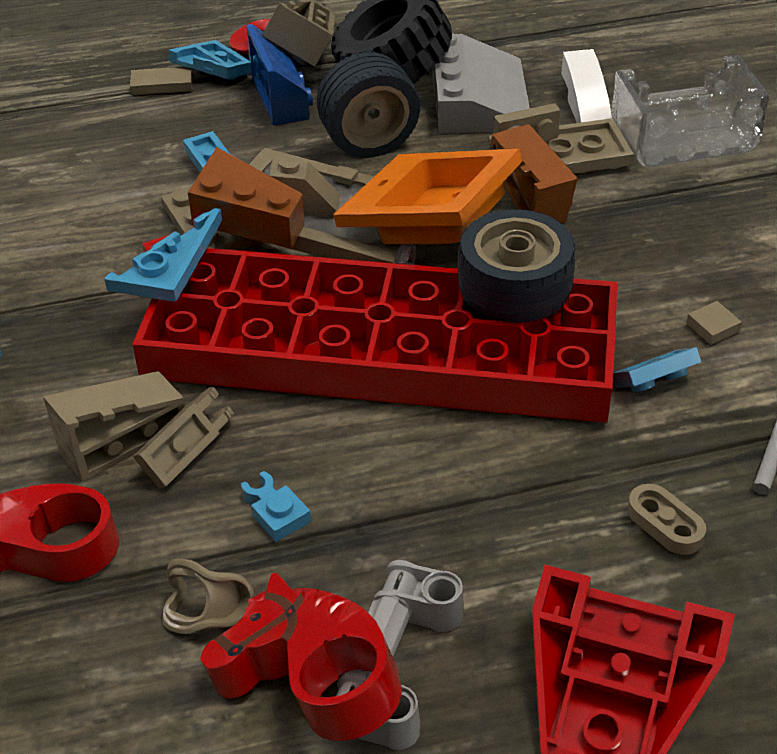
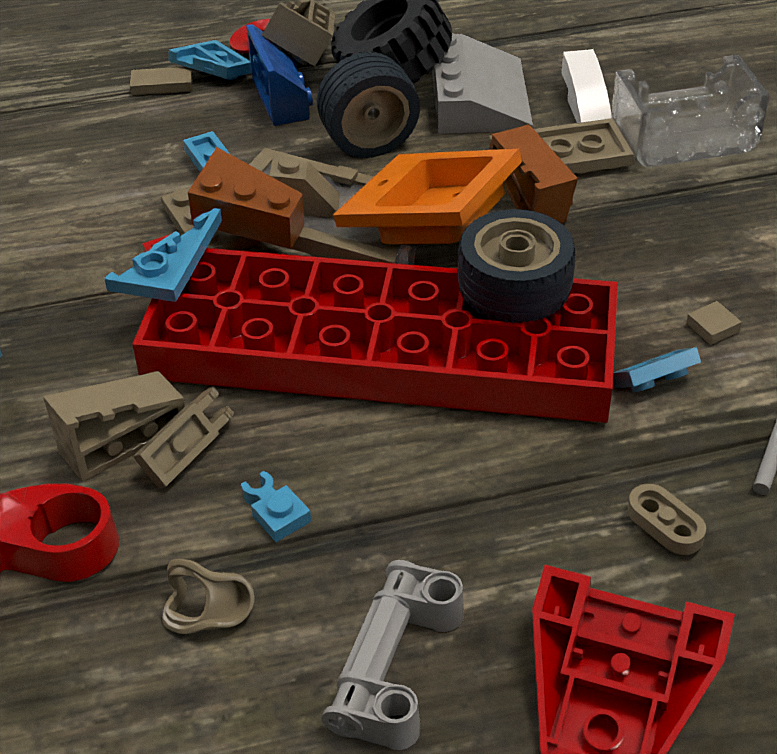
red animal [200,573,402,741] -> none
dark tan plate [493,103,560,141] -> none

